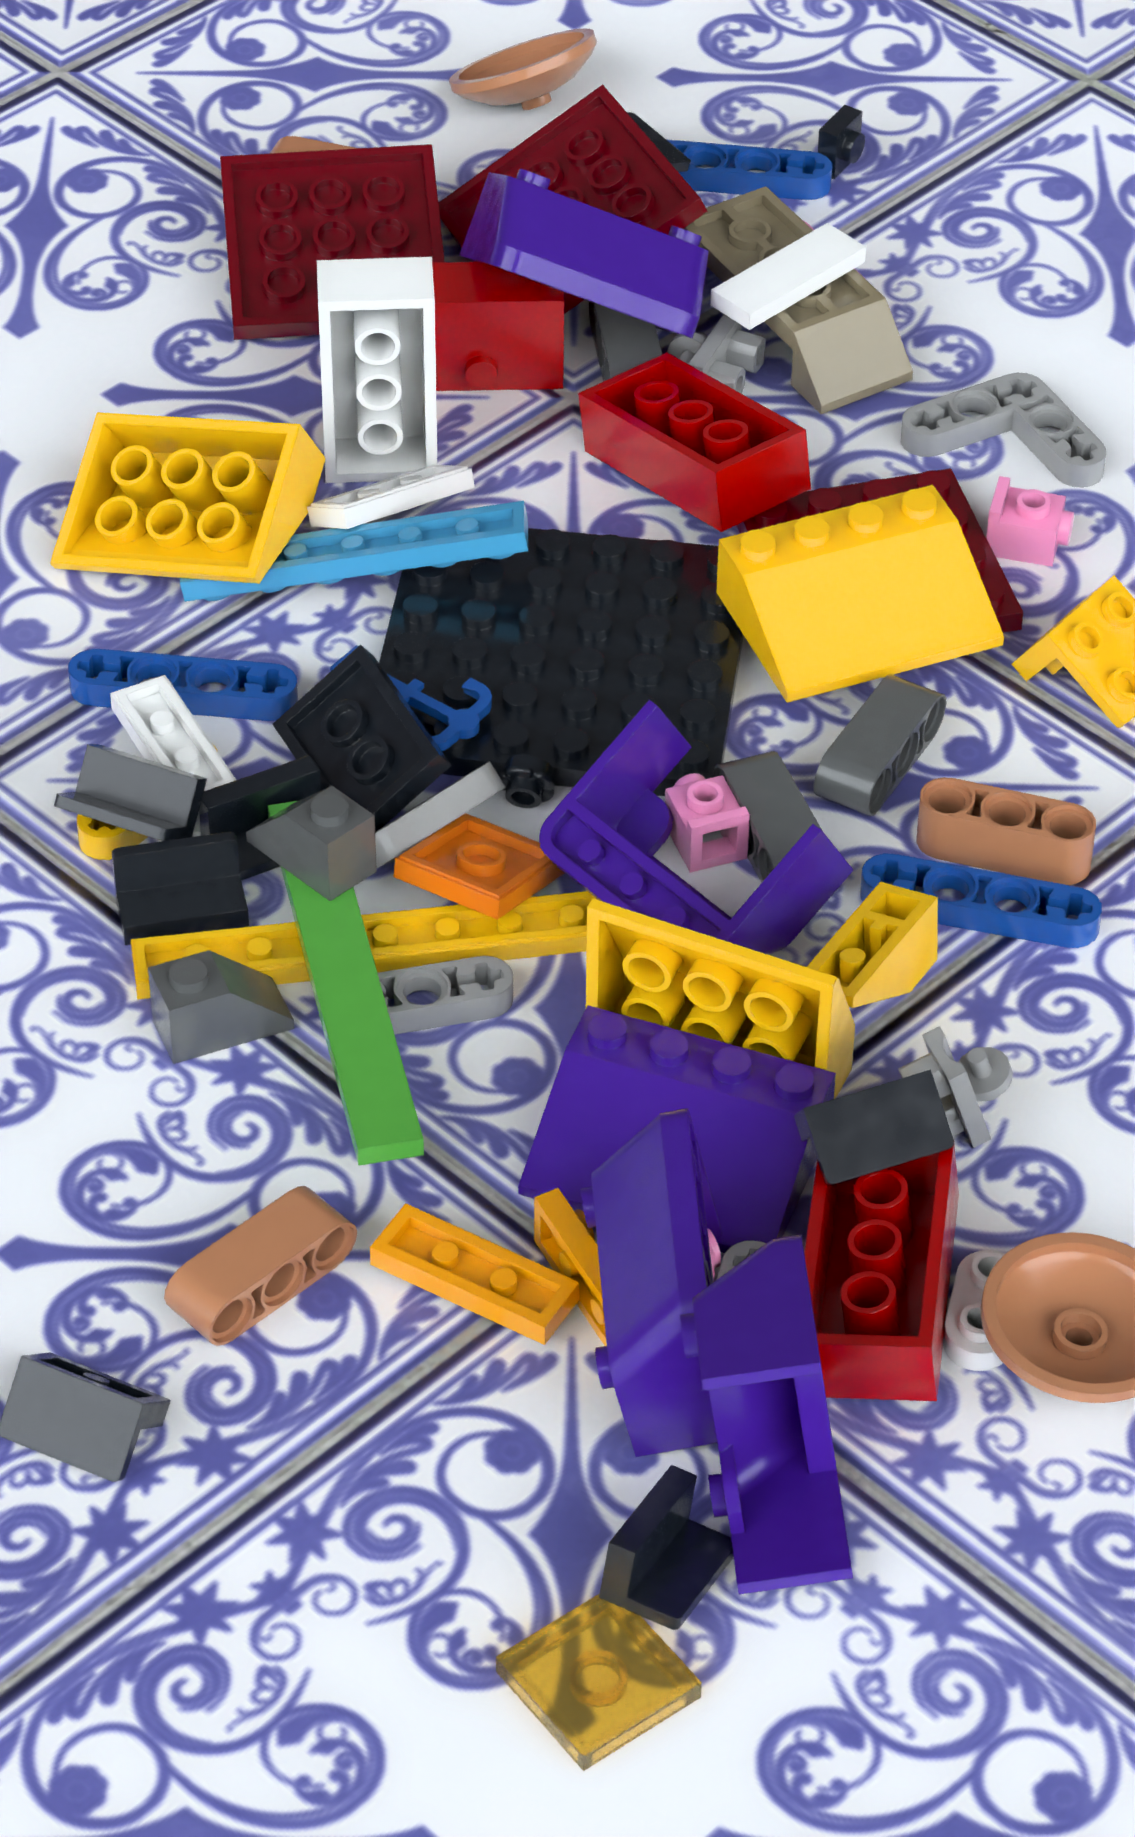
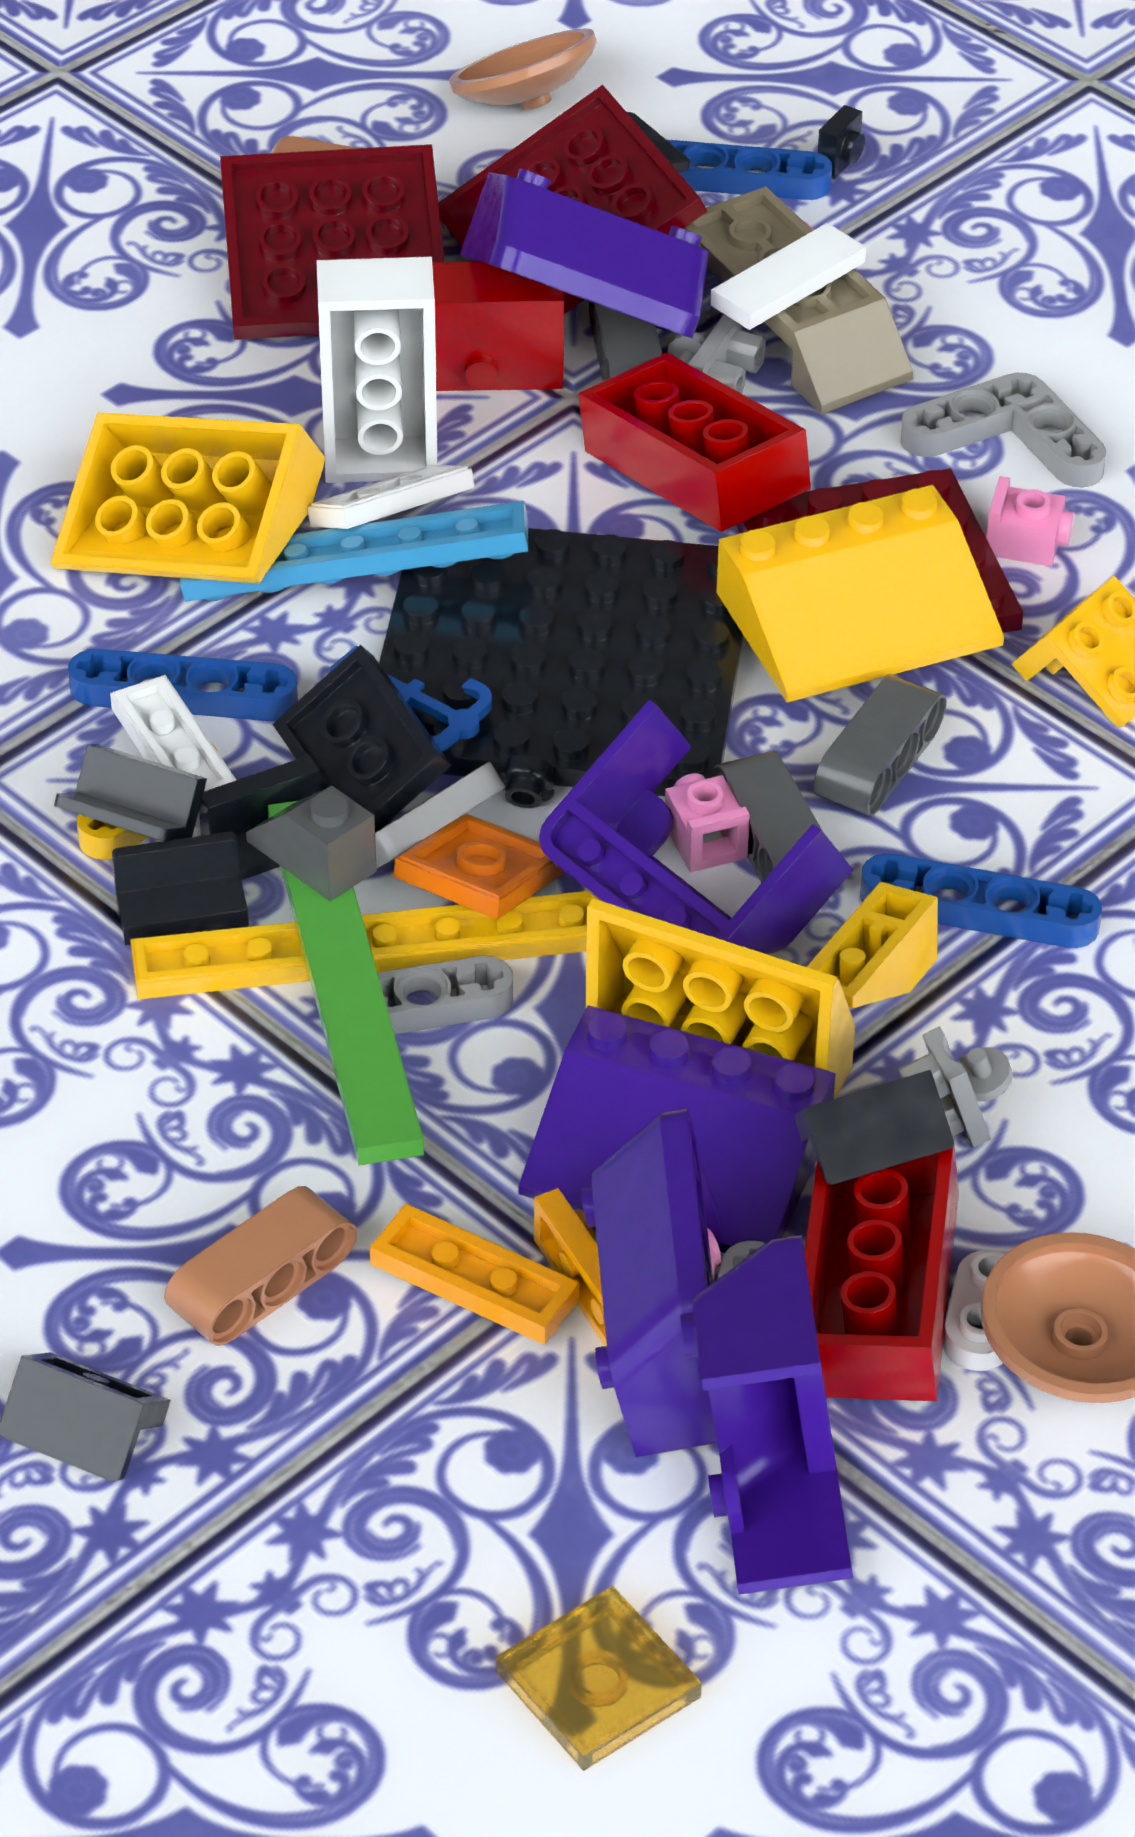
dark grey slope [148,950,294,1064] -> none
black panel [599,1465,734,1630] -> none
nougat beam [916,777,1096,885] -> none

